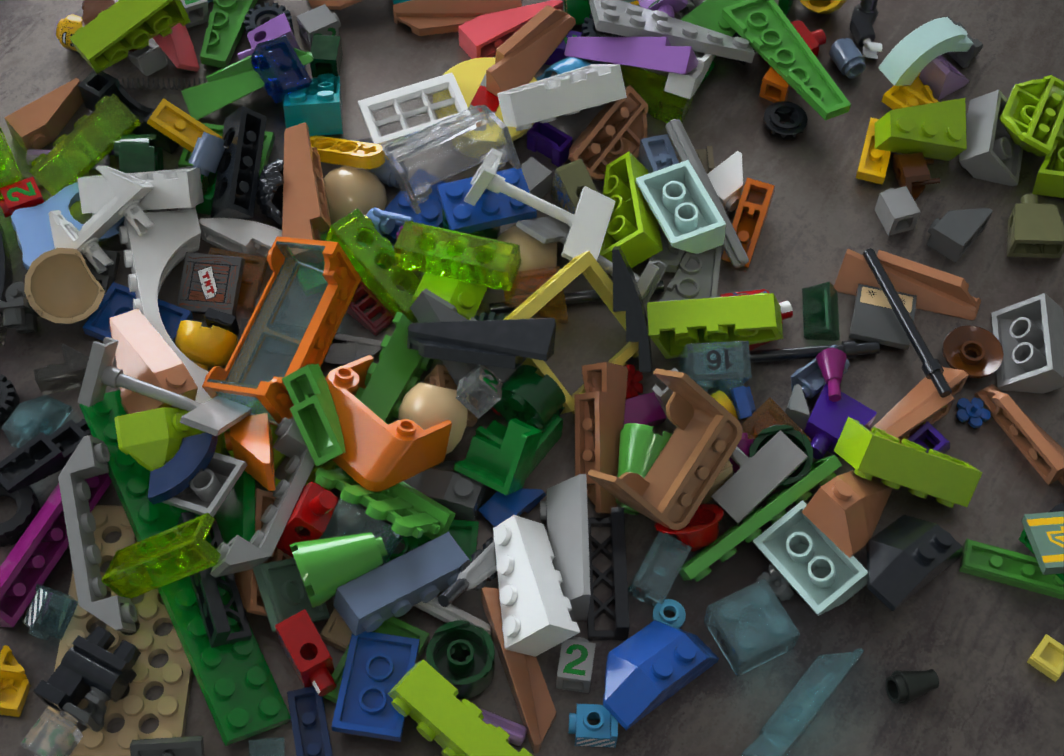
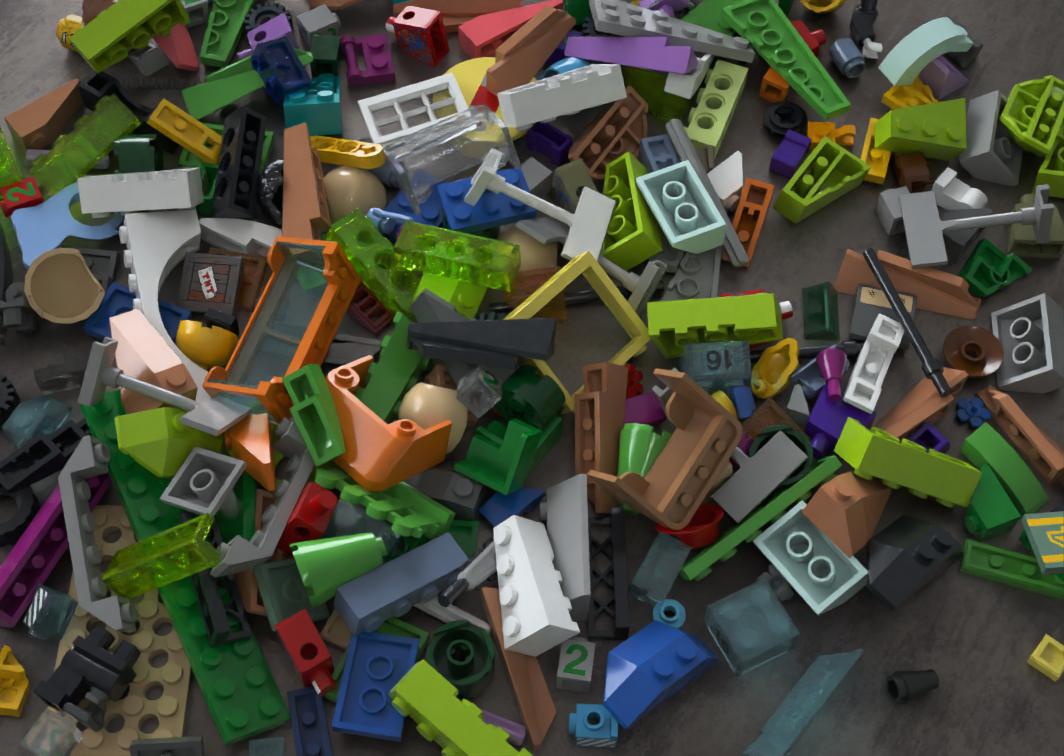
white hose [48,166,155,274] -> none
dark blue tile [148,432,218,505] -> none
sand blue brick [188,131,225,176] -> none
black slope [612,246,653,372] -> none
none -> magenta plate [341,33,396,86]
none -> red torso [386,6,450,67]
none -> yellowish green brick [684,59,749,160]
none -> yellow arm [751,338,799,399]
none -> dark purple piece [769,129,812,179]
none -> lime wedge [772,136,871,224]
none -> light orange plate [807,121,856,150]
none -> white slope [843,313,904,414]
none -> light grey piece [899,184,1054,269]
none -> white leg [931,167,988,211]
none -> green slope [958,238,1032,297]
none -> bright green slope [959,422,1050,516]
none -> green slope [963,464,1021,542]

